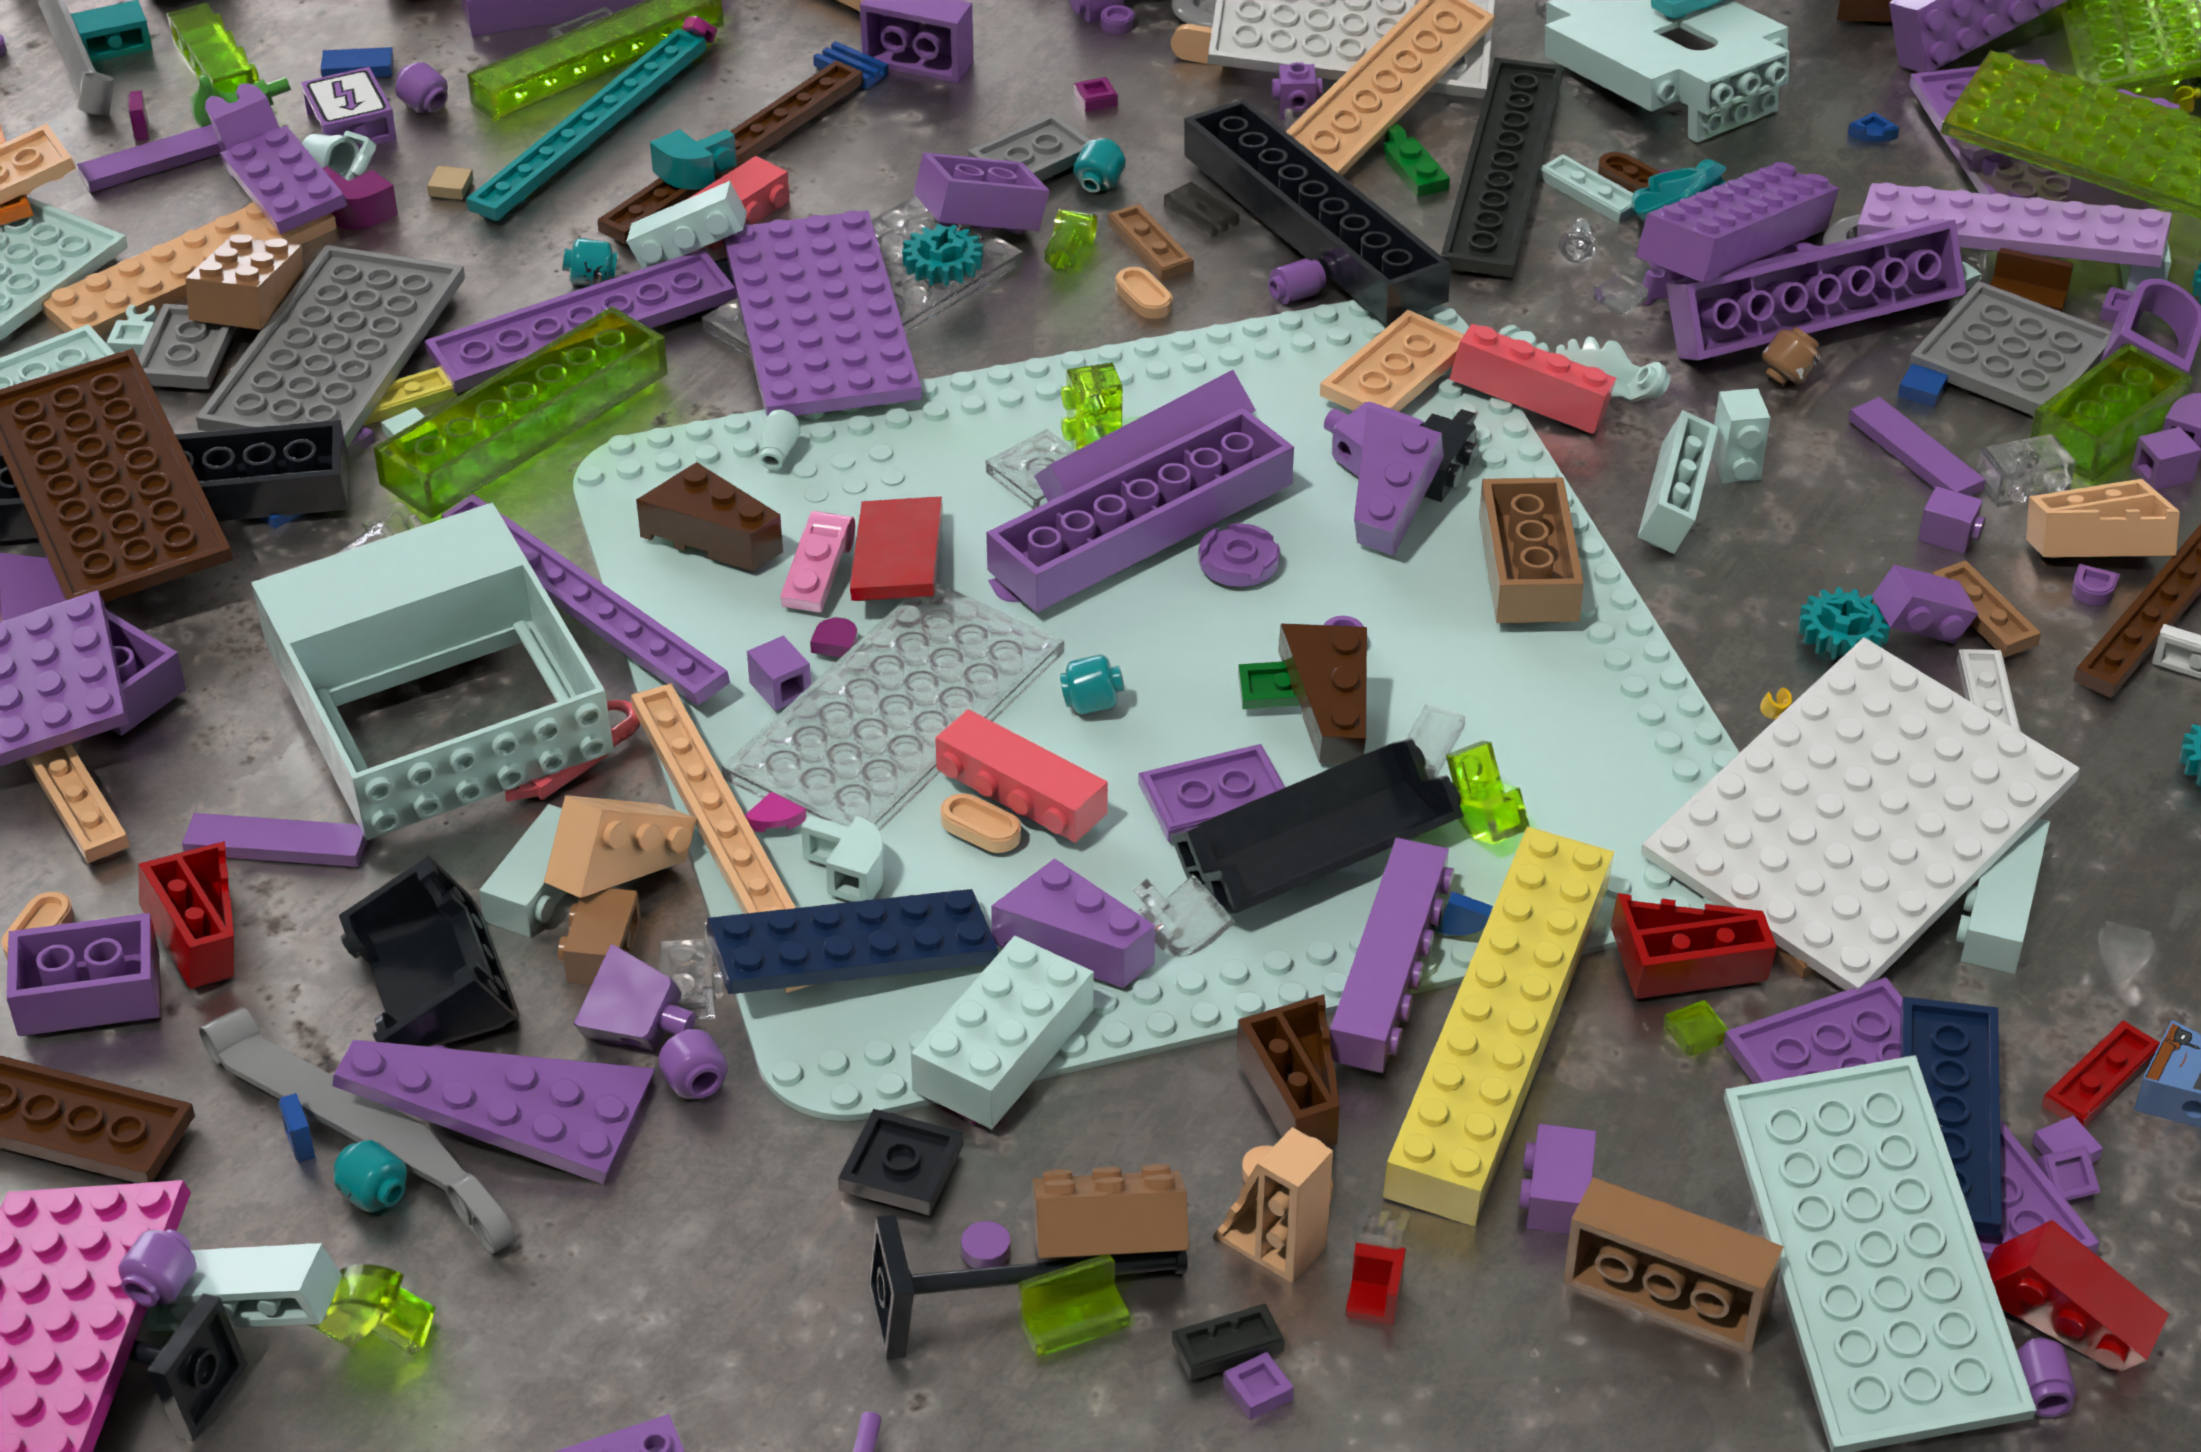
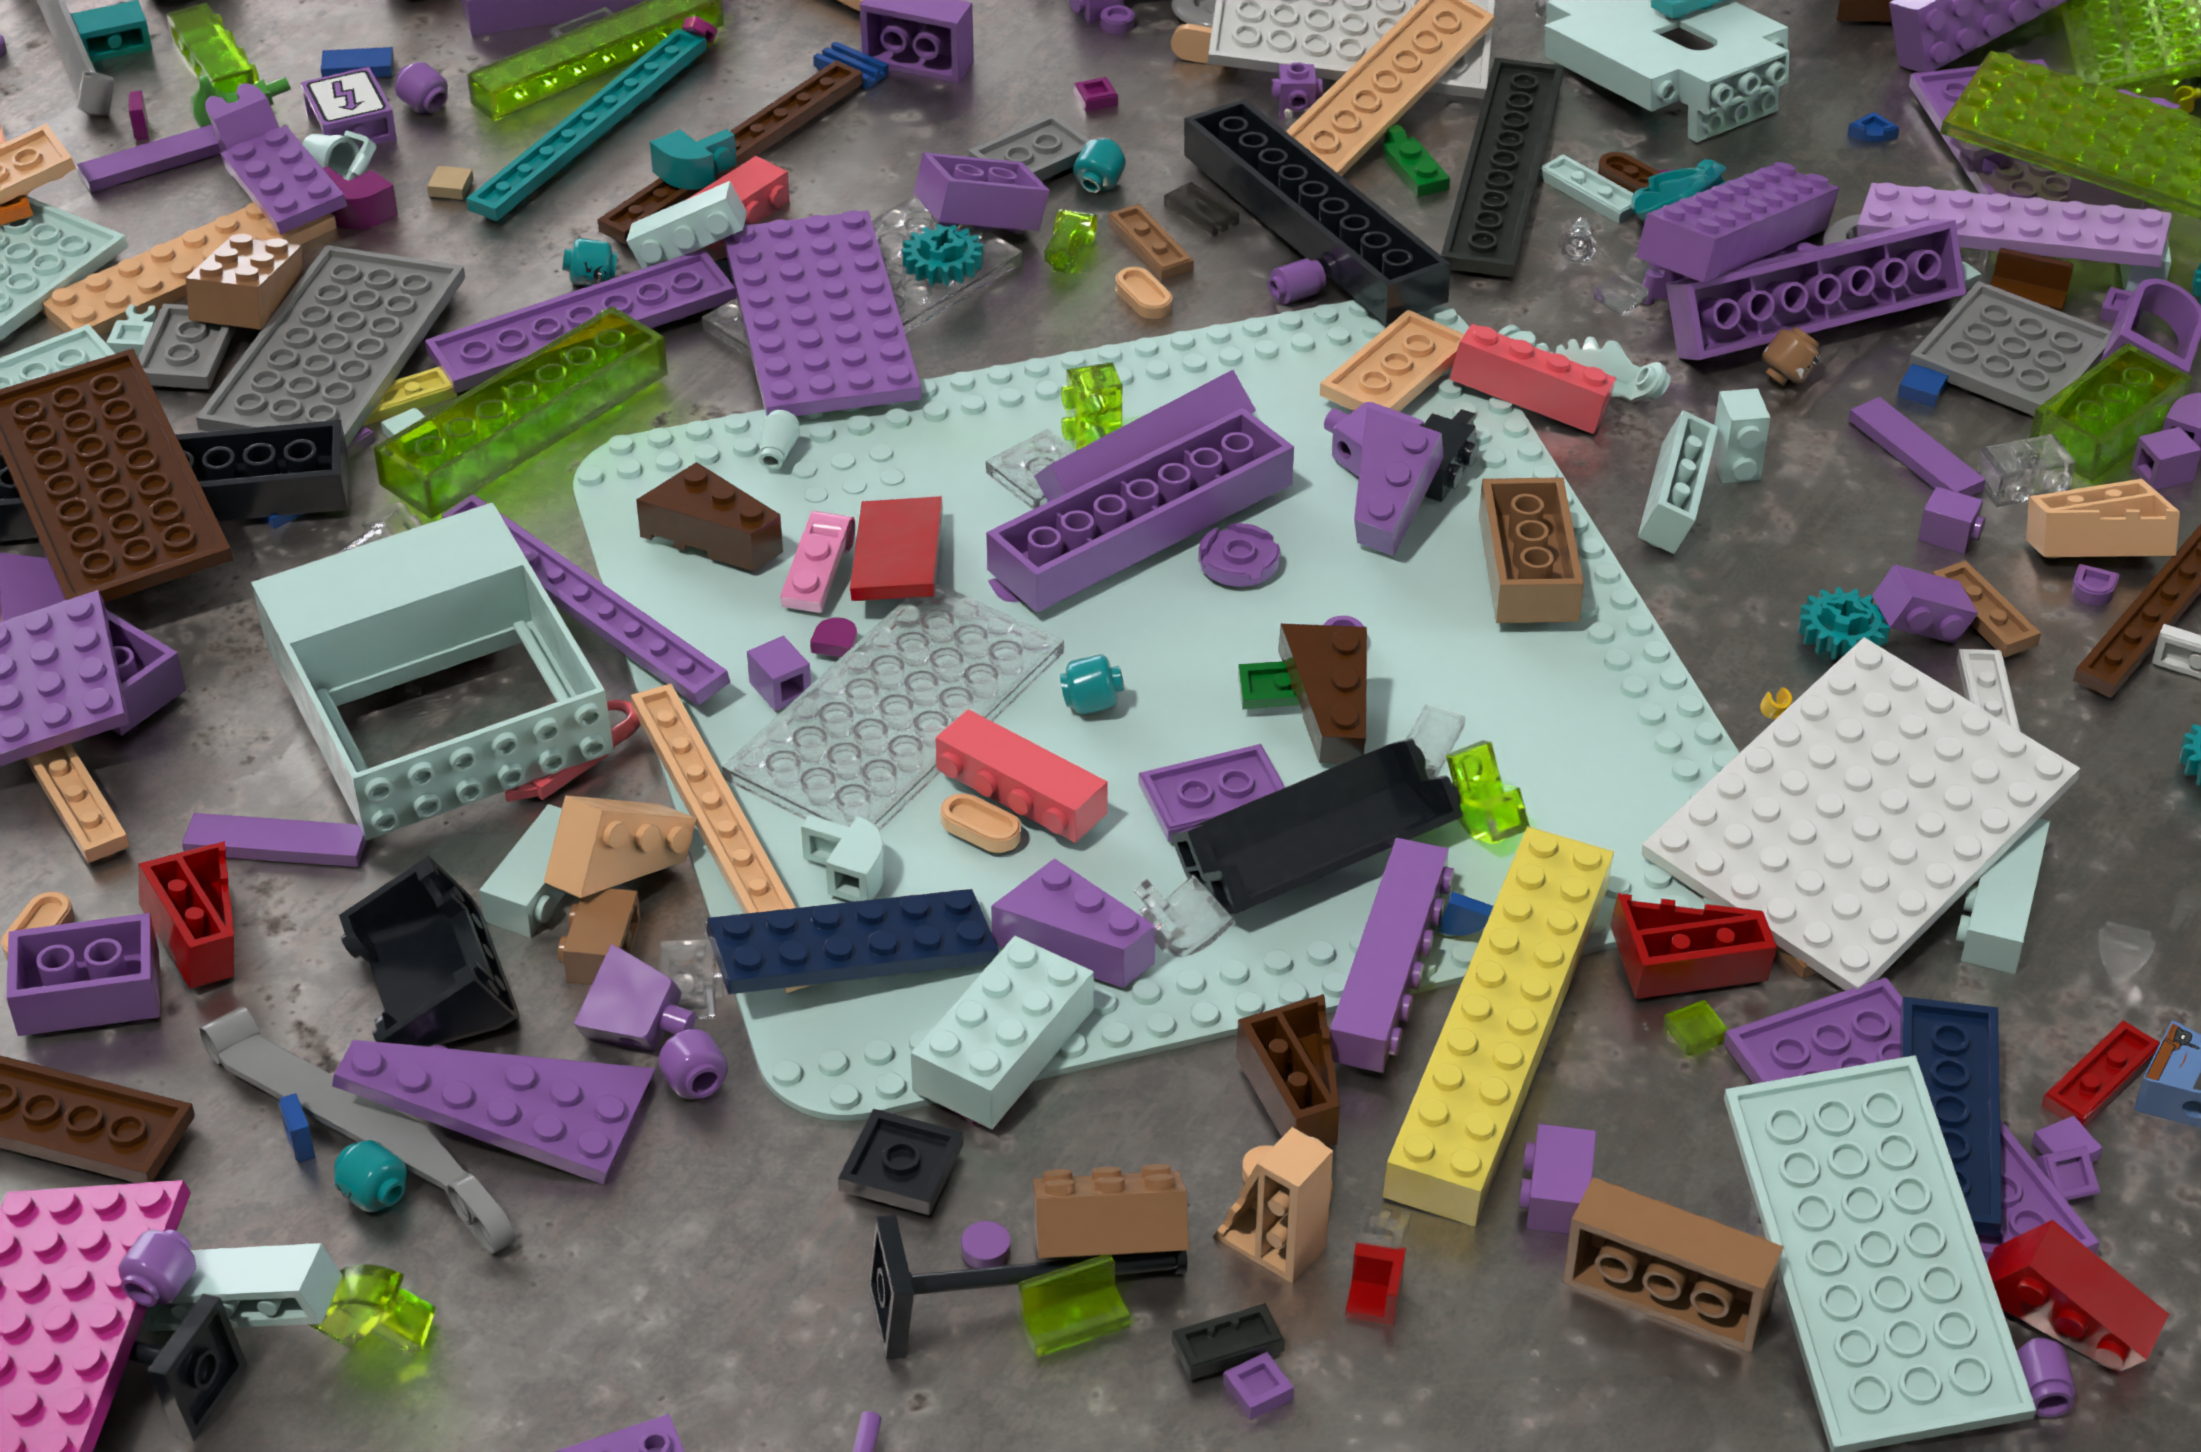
dark pink tile [745,791,806,832] -> none

